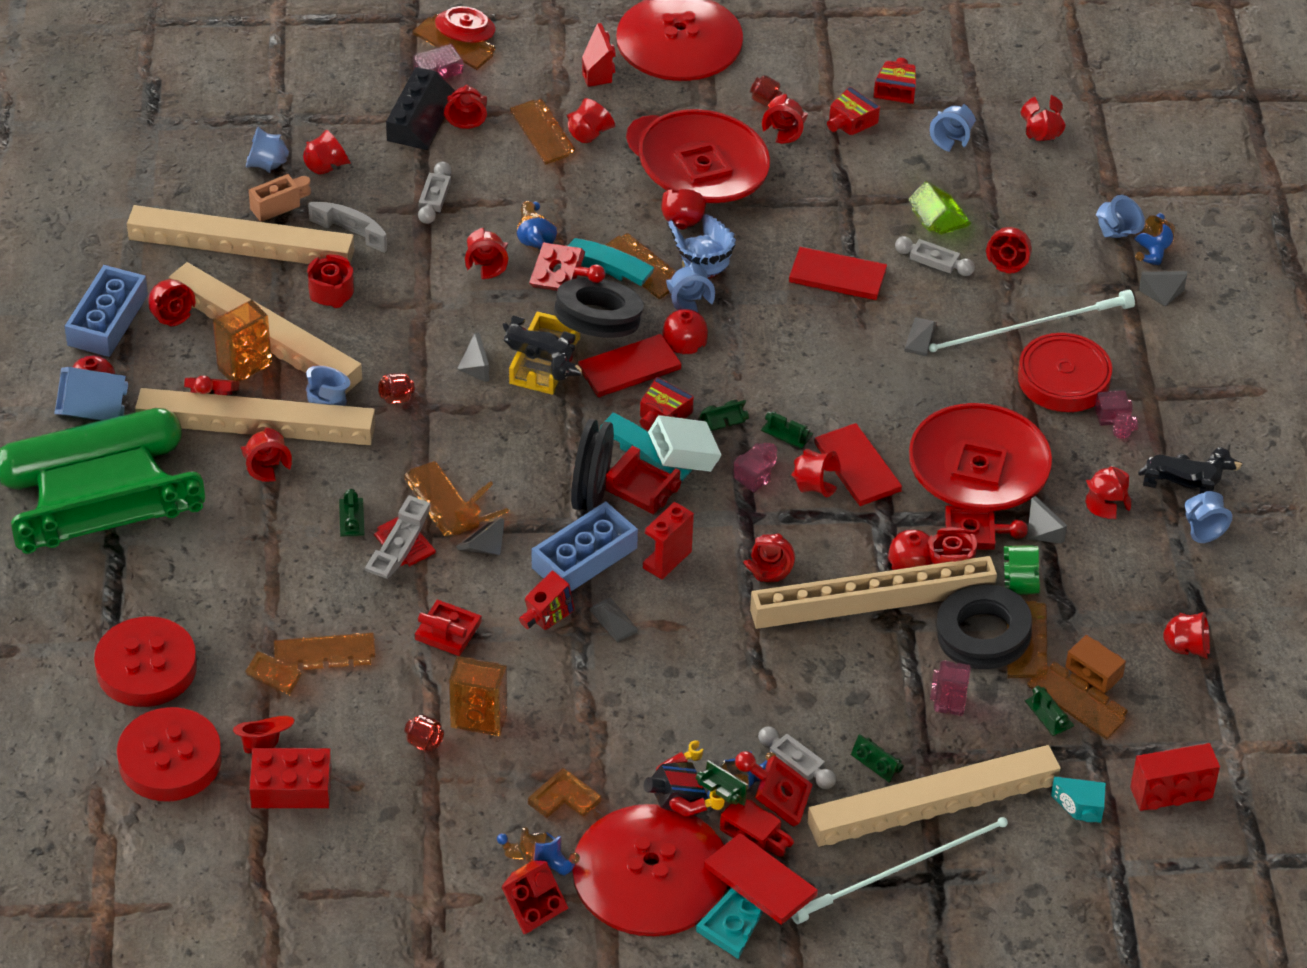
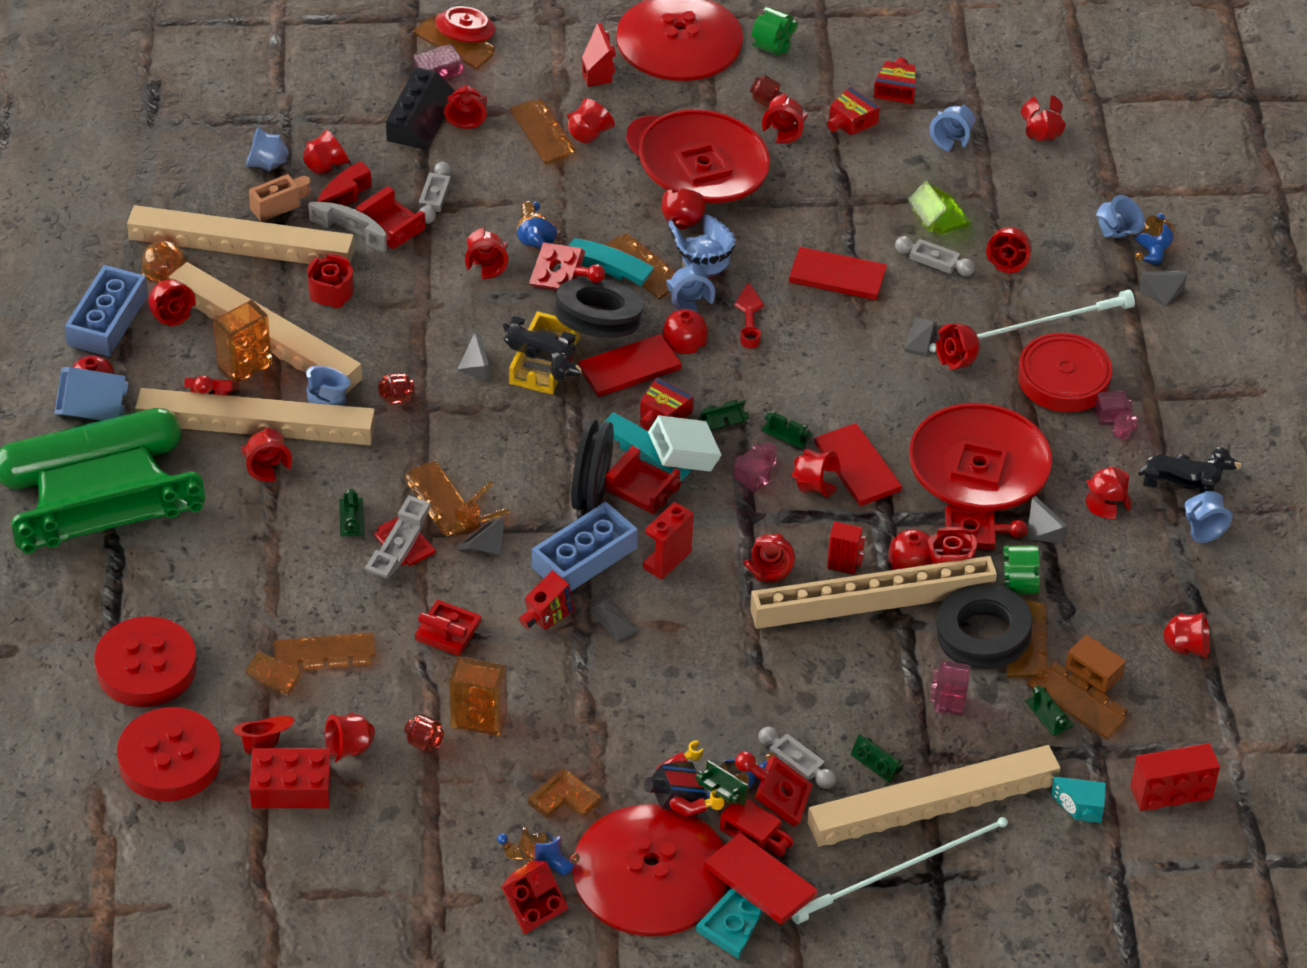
none -> clear orange cylinder [141,240,186,283]
none -> red slope [317,161,372,206]
none -> red helmet [324,712,375,763]
none -> red panel [356,186,426,250]
none -> red piece [734,283,765,349]
none -> green brick [751,7,798,55]
none -> red brick [827,521,866,575]
none -> red cylinder [936,323,980,370]

